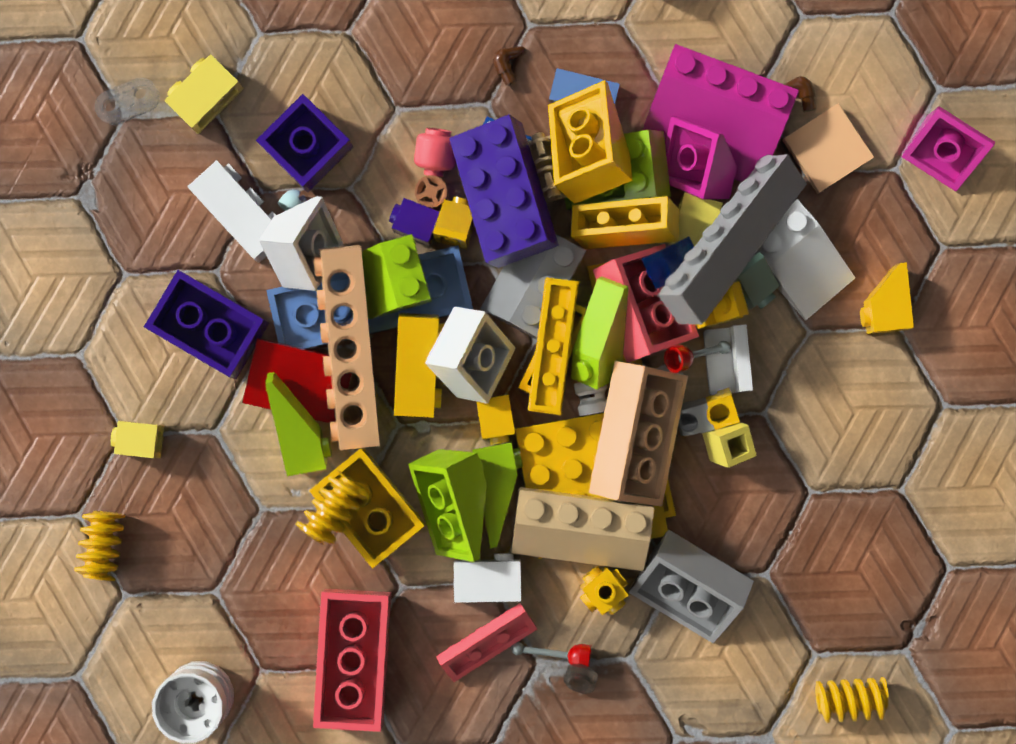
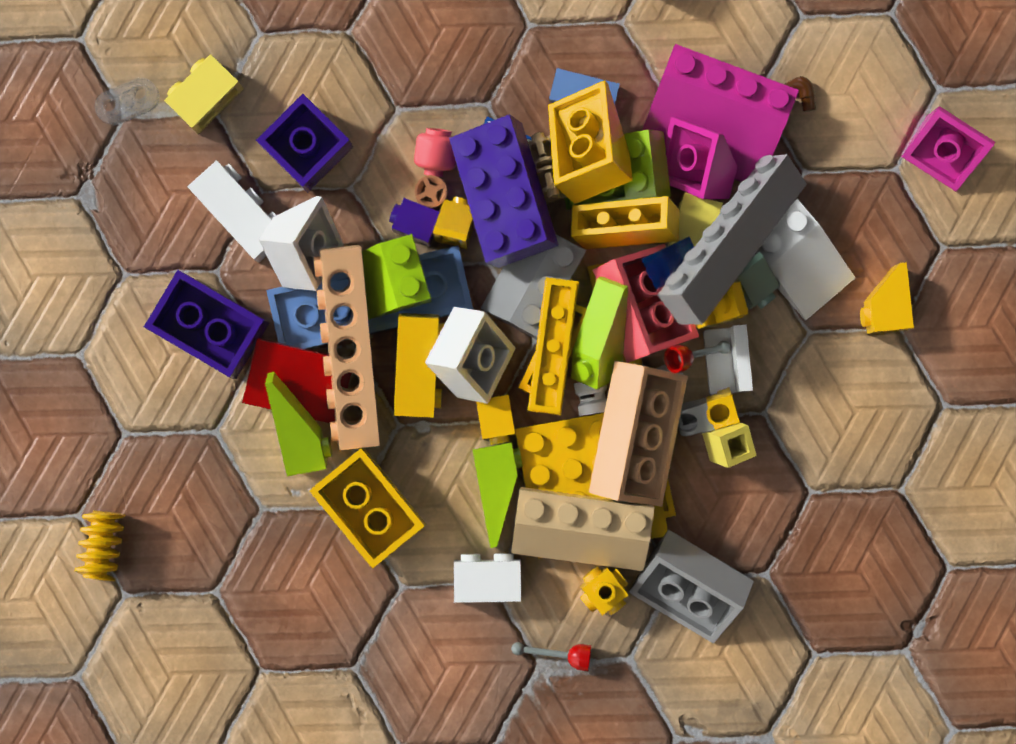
light yellow brick [111,421,164,458] -> none
white wheel [152,661,234,743] -> none
light aqua hinge [277,189,307,211] -> none
yellow piece [296,470,369,545] -> none
coral brick [313,589,392,732] -> none
lime slope [408,449,487,562] -> none
coral plate [436,603,537,682] -> none
reddish brown animal [493,46,525,86] -> none
clear smoke tile [563,664,598,694] -> none
light nougat tile [782,103,874,194] -> none
yellow piece [815,677,889,723] -> none

